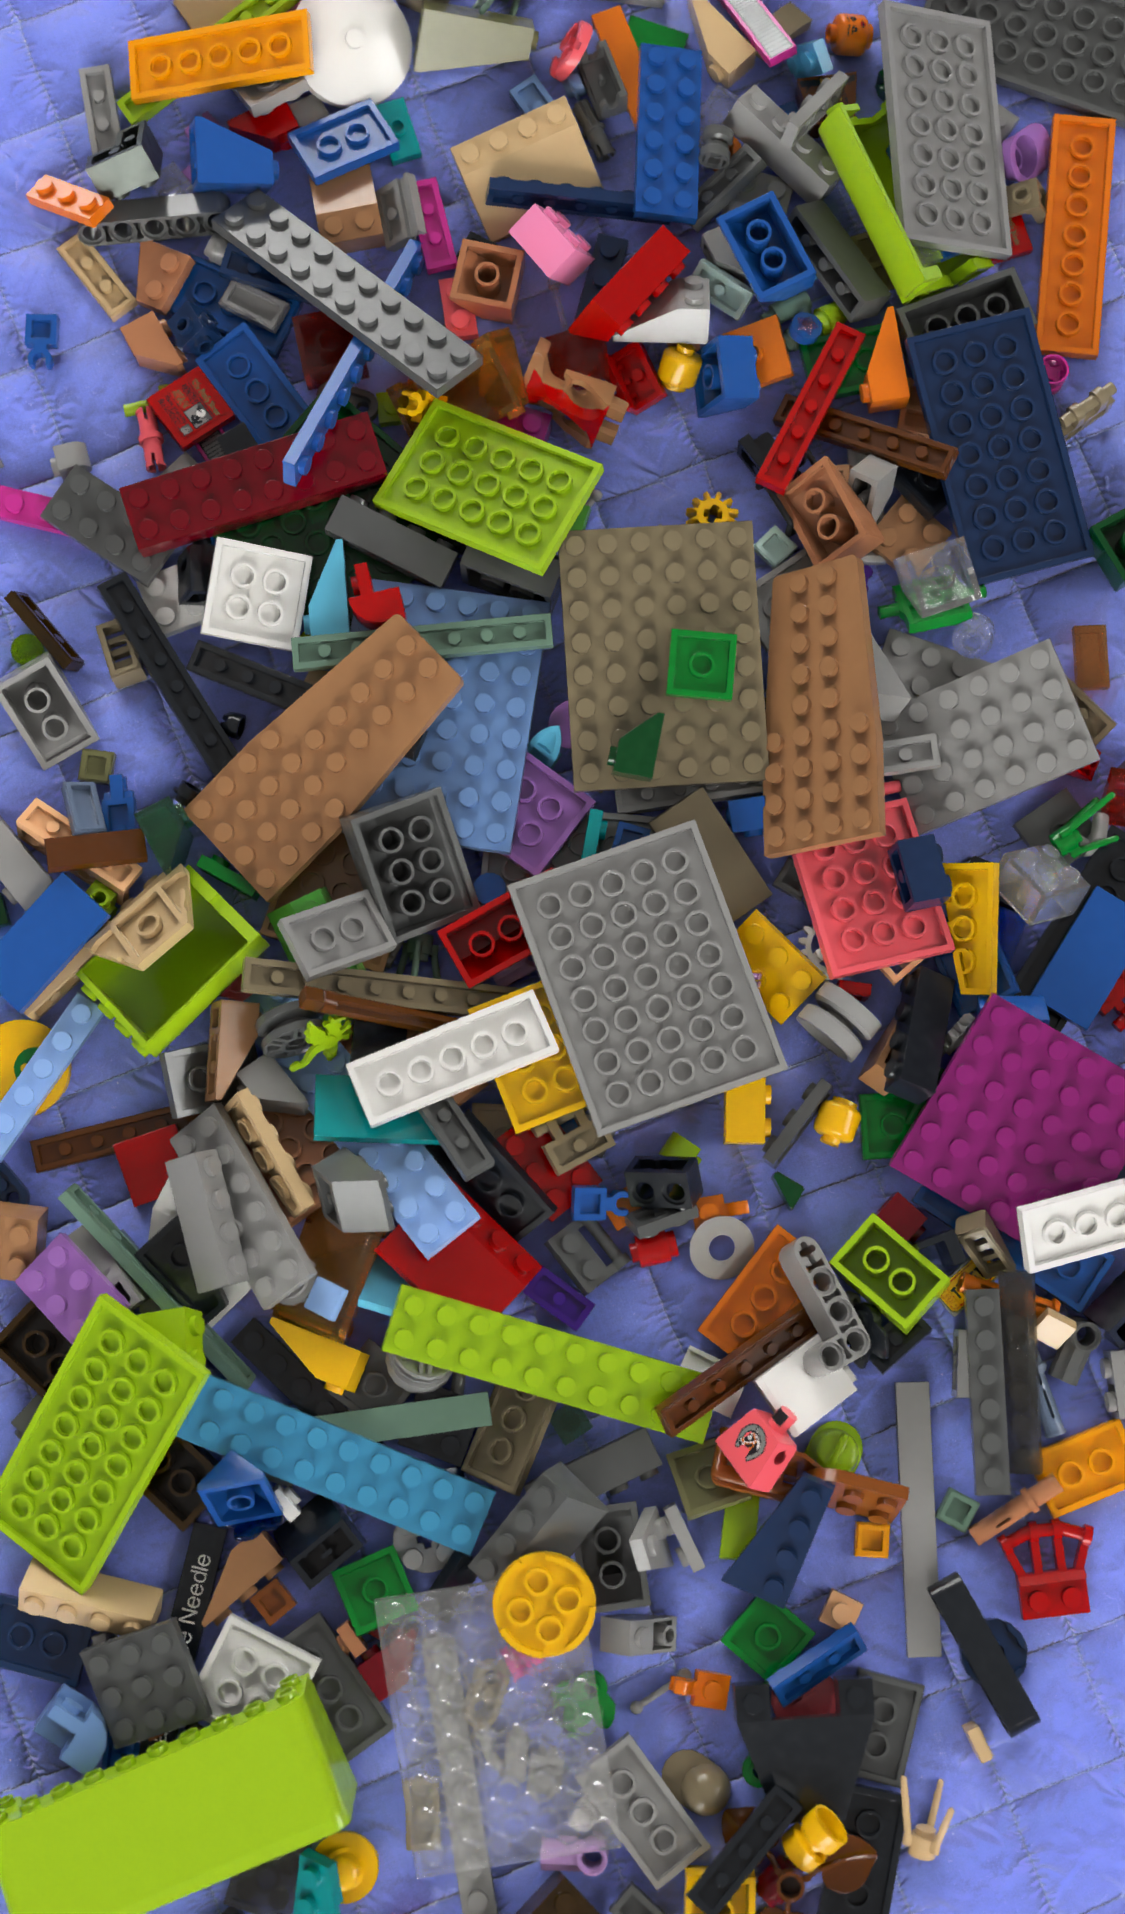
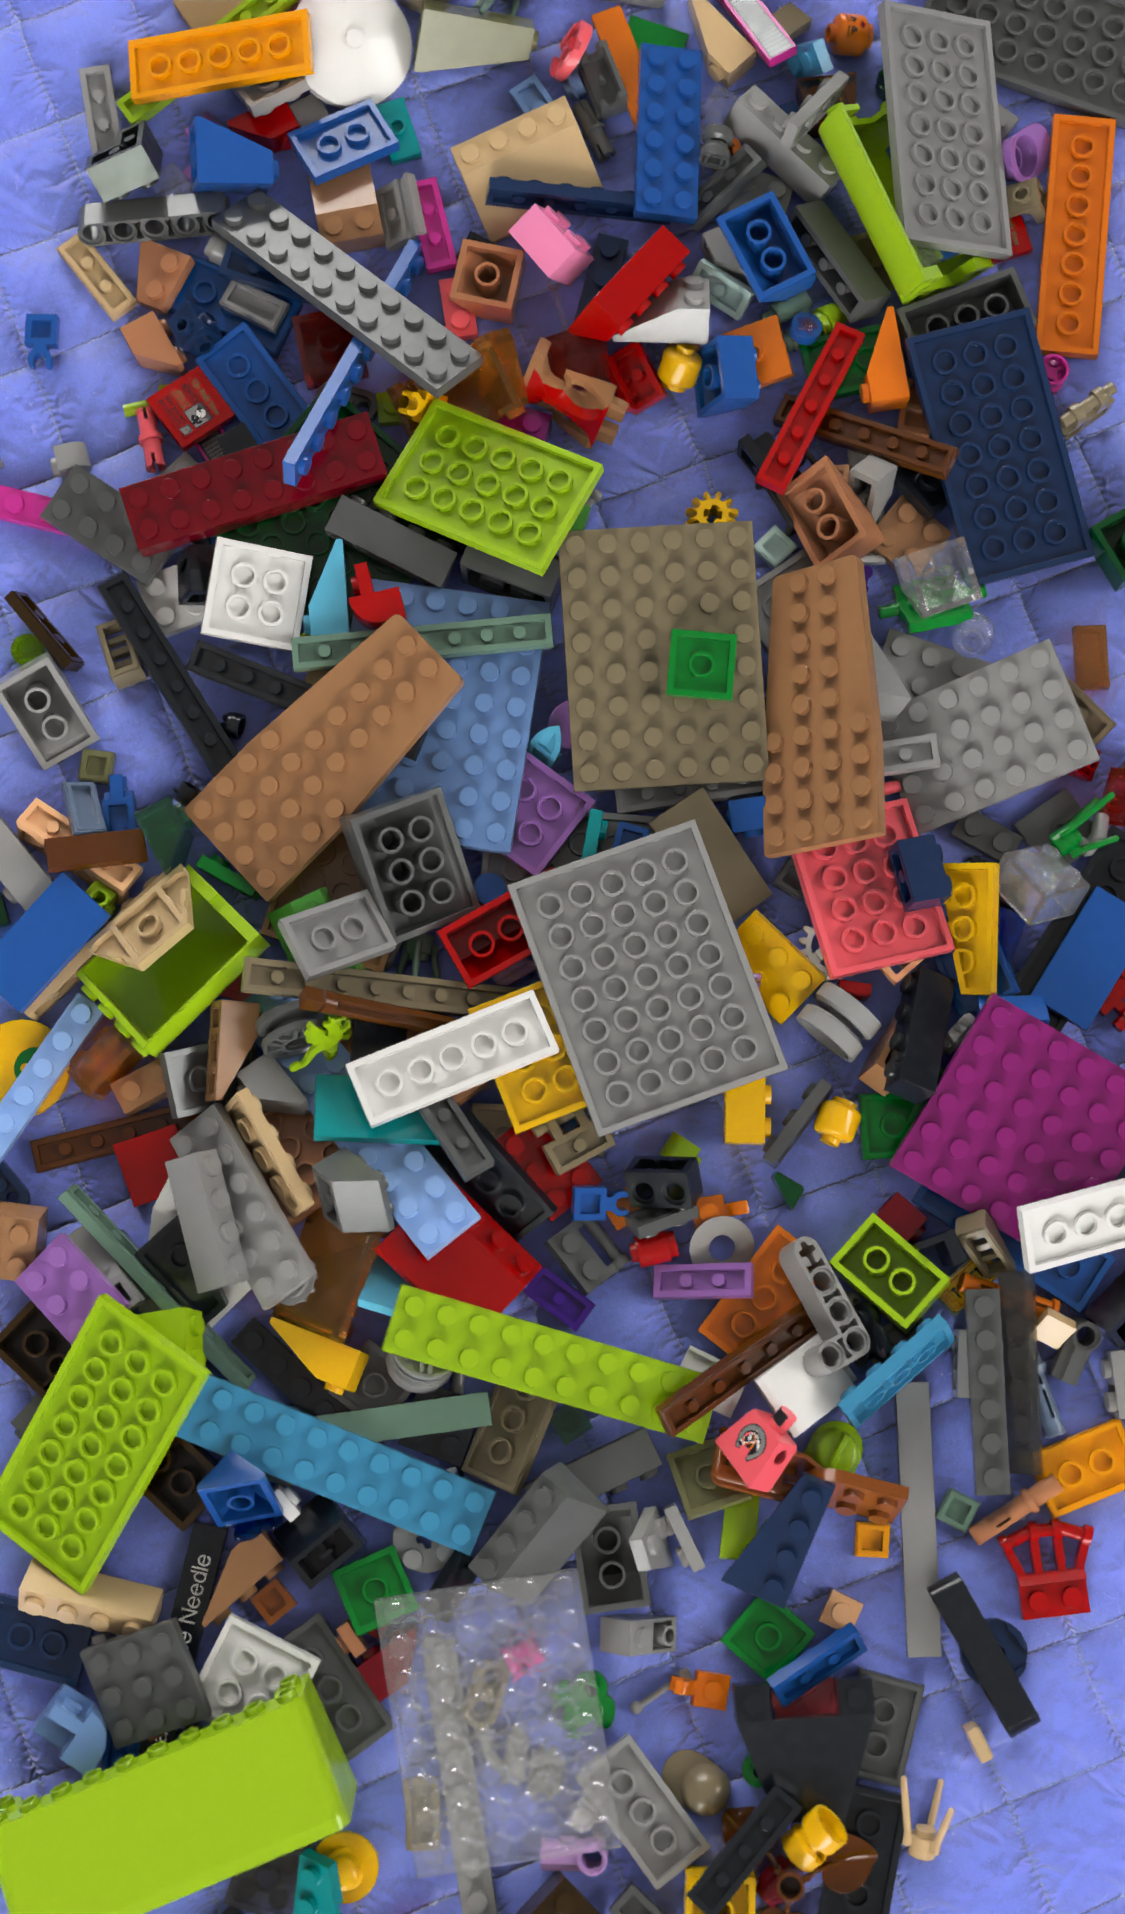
orange plate [26,174,114,228] -> none
light blue tile [303,1276,349,1322] -> none
yellow tile [492,1551,596,1659] -> none
dark green slope [607,712,665,782] -> none
none -> clear orange slope [67,1024,144,1101]
none -> medium nougat brick [110,1058,168,1116]
none -> medium lavender plate [653,1262,754,1300]
none -> dark azure plate [837,1314,955,1429]
none -> dark grey plate [949,812,1023,867]

